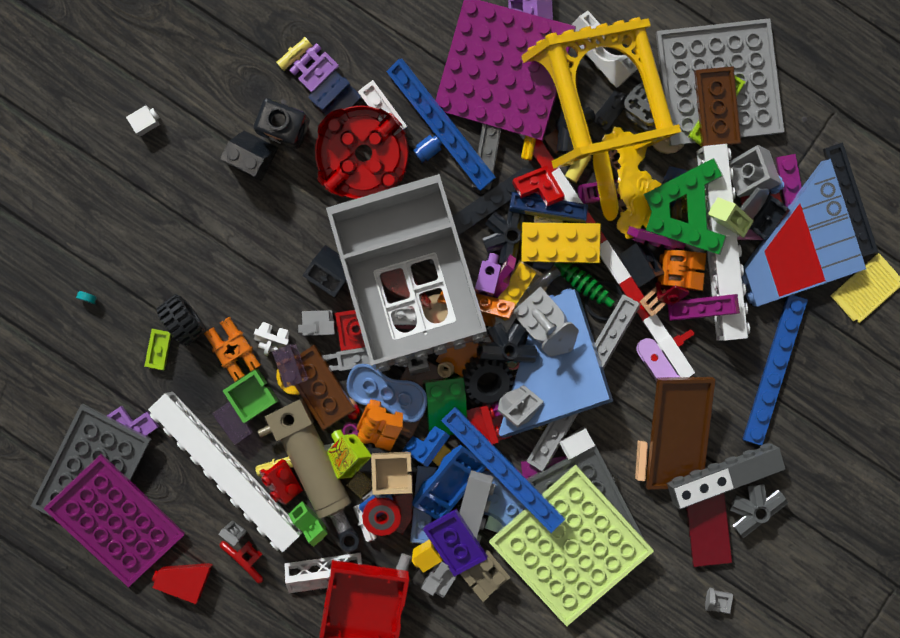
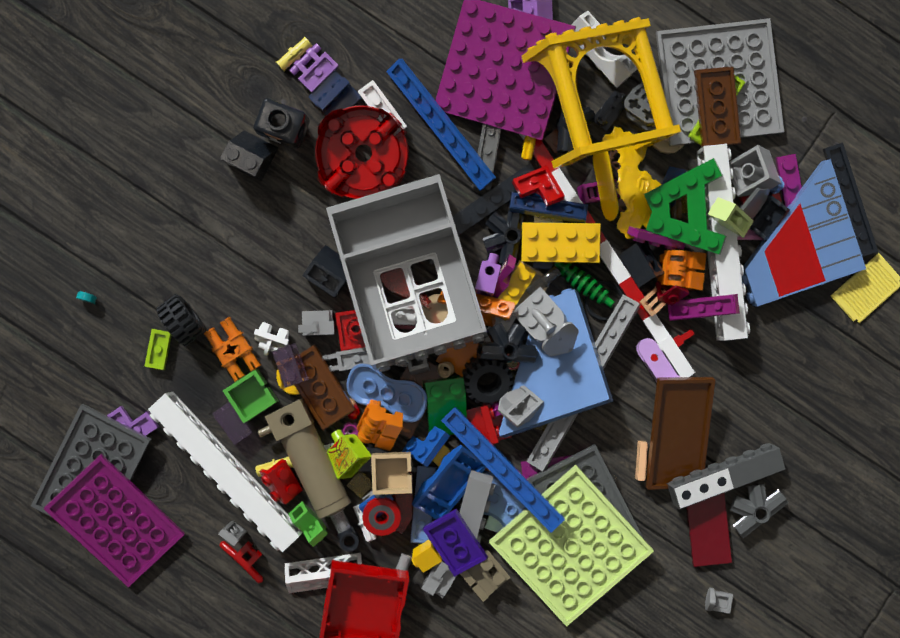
white brick [126,106,160,136] -> none
red slope [152,563,213,604] -> none
blue brick [413,135,442,162] -> none
white slope [559,426,595,460] -> none
light yellow cylinder [565,155,592,183] -> none
blue plate [743,295,808,445] -> none

